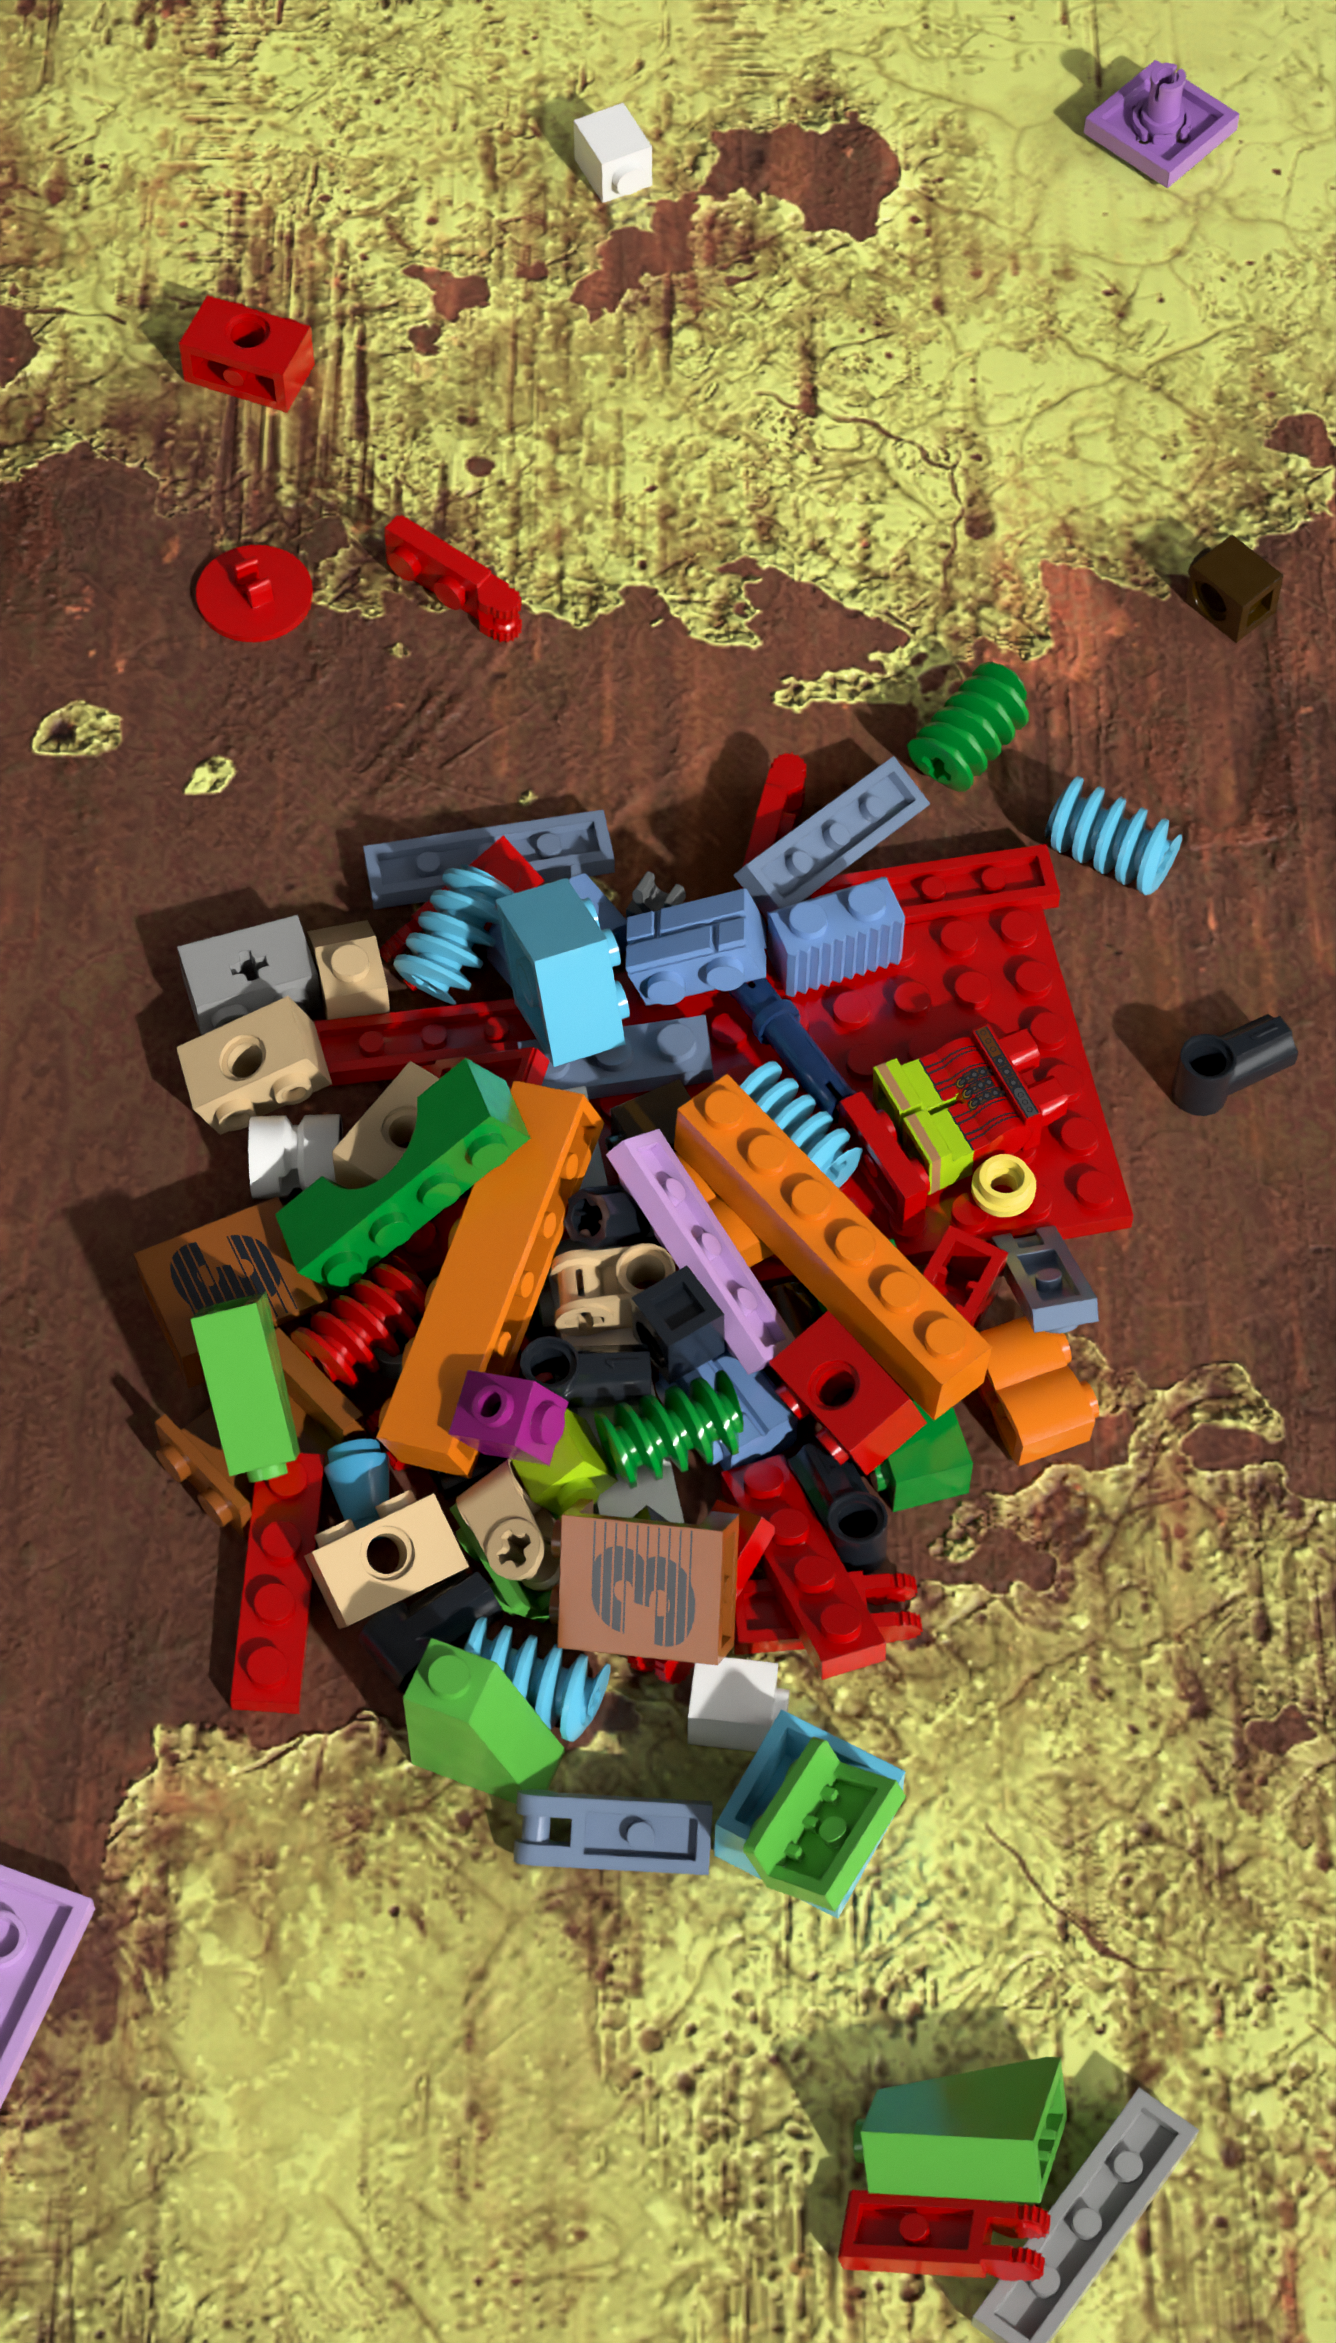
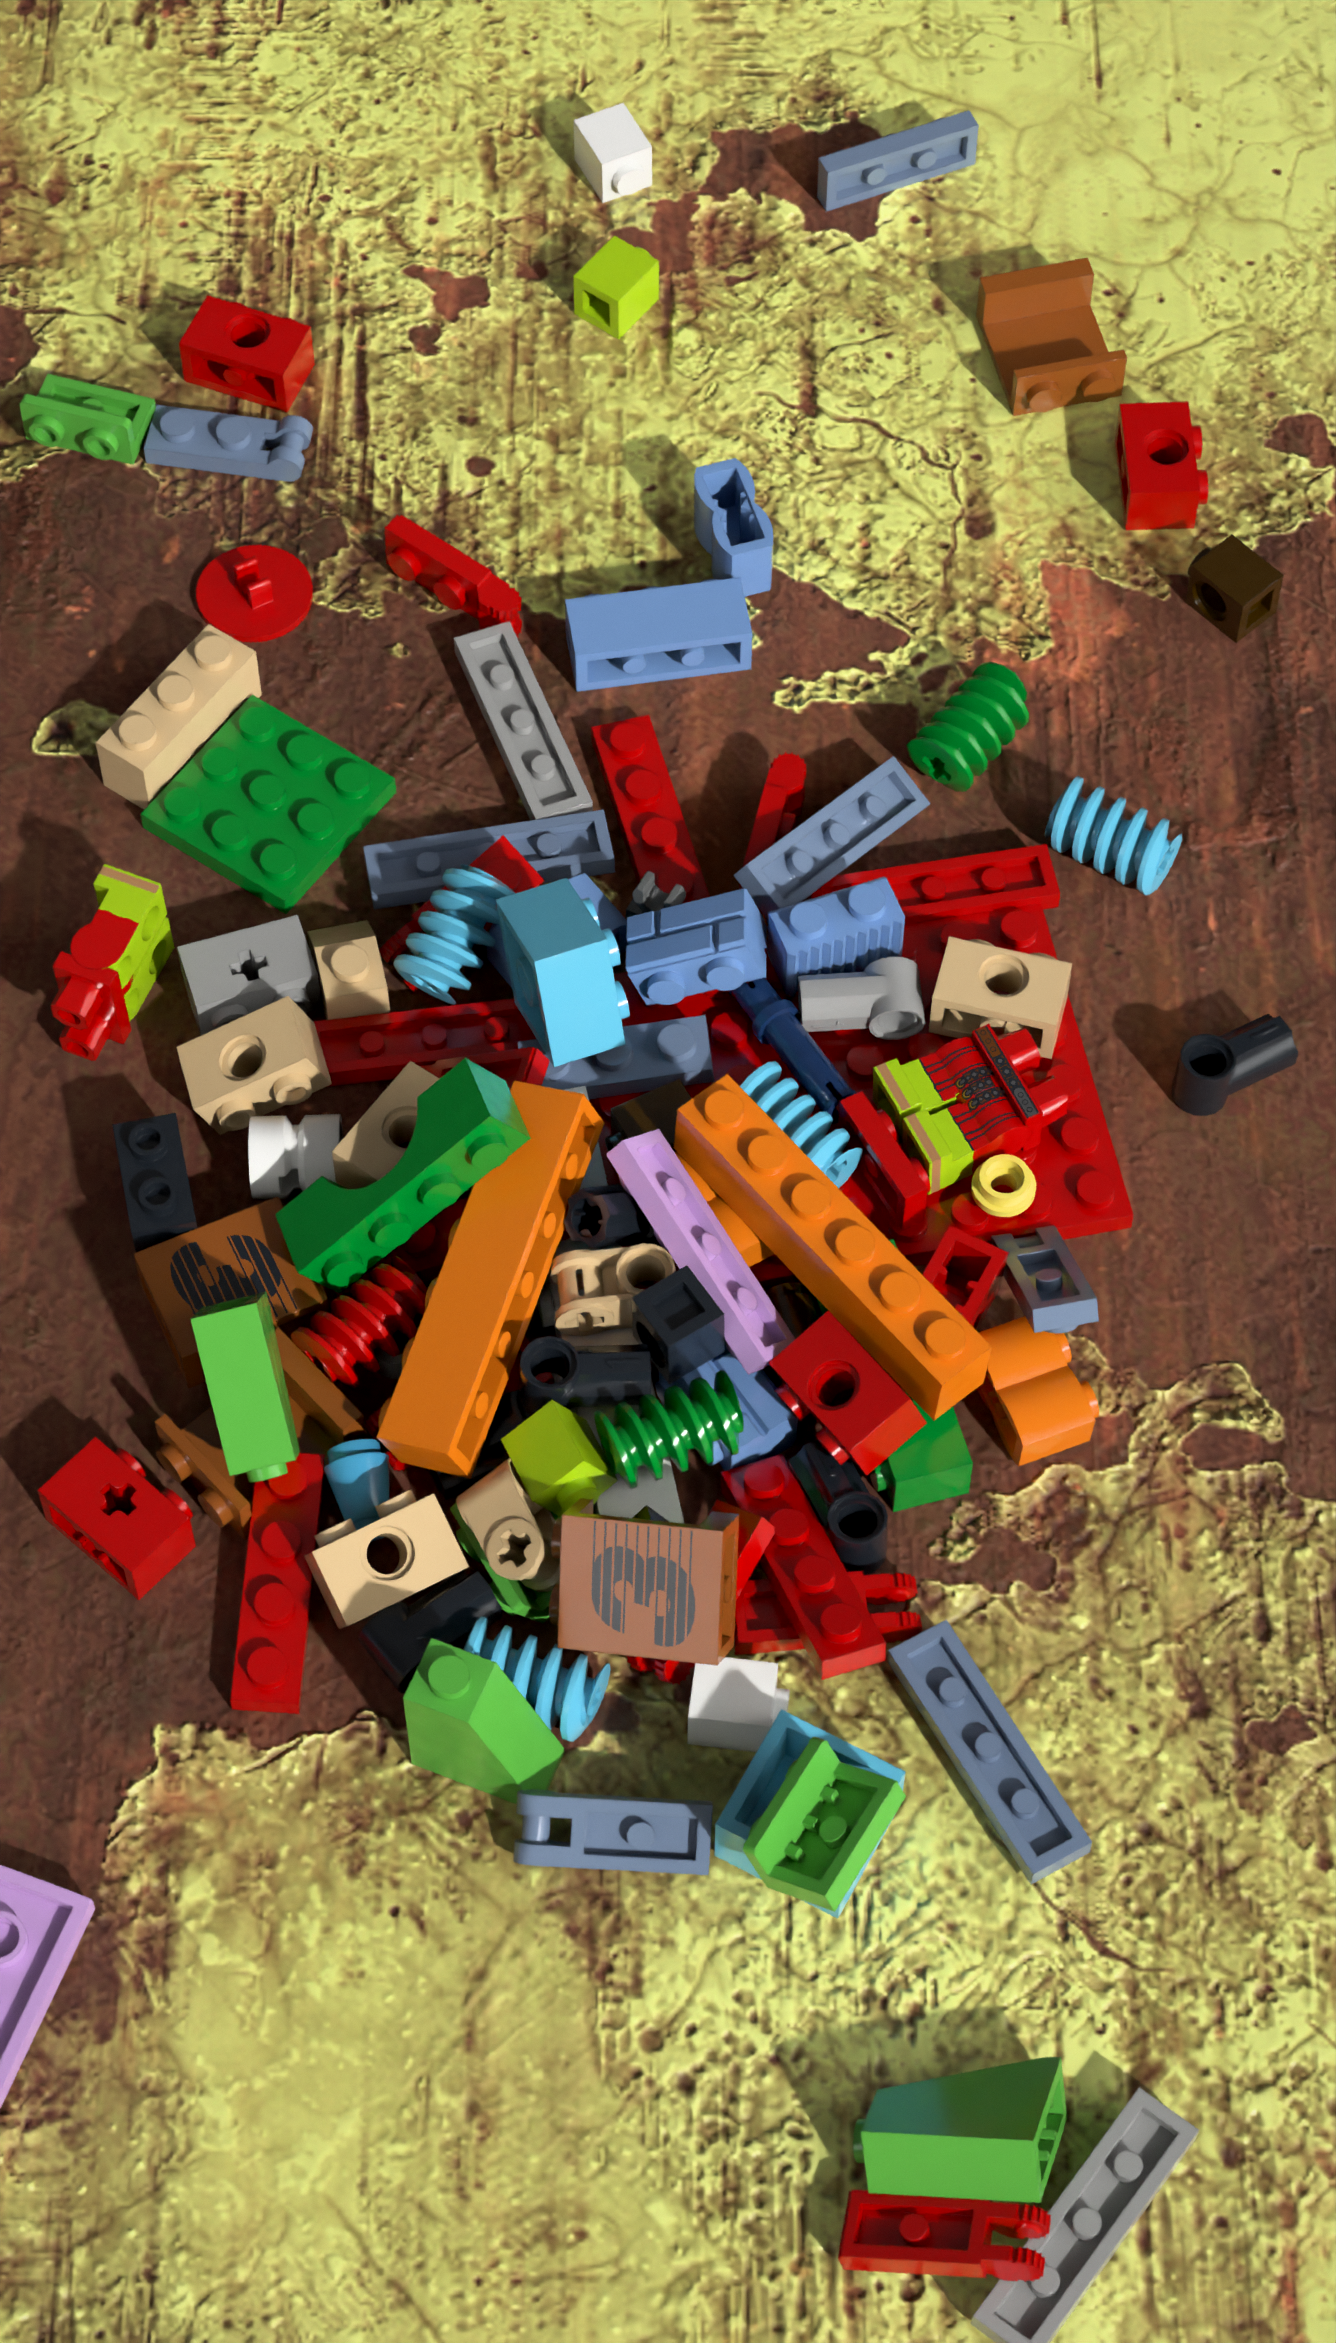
magenta brick [448,1370,568,1466] -> none
medium lavender plate [1084,60,1240,189] -> none
none -> bright green bracket [19,374,156,465]
none -> red brick [37,1437,196,1600]
none -> hips [50,864,174,1061]
none -> tan brick [96,624,262,810]
none -> black brick [112,1113,197,1252]
none -> green plate [141,694,396,914]
none -> sand blue plate [144,405,313,482]
none -> light grey plate [454,621,593,821]
none -> medium blue brick [565,577,752,692]
none -> lime brick [573,235,659,340]
none -> red plate [591,714,710,904]
none -> medium blue brick [694,458,773,597]
none -> light grey piece [798,957,925,1040]
none -> sand blue plate [817,110,979,212]
none -> sand blue plate [887,1620,1092,1885]
none -> tan brick [929,937,1072,1059]
none -> dark orange panel [976,257,1127,416]
none -> red brick [1114,401,1208,531]

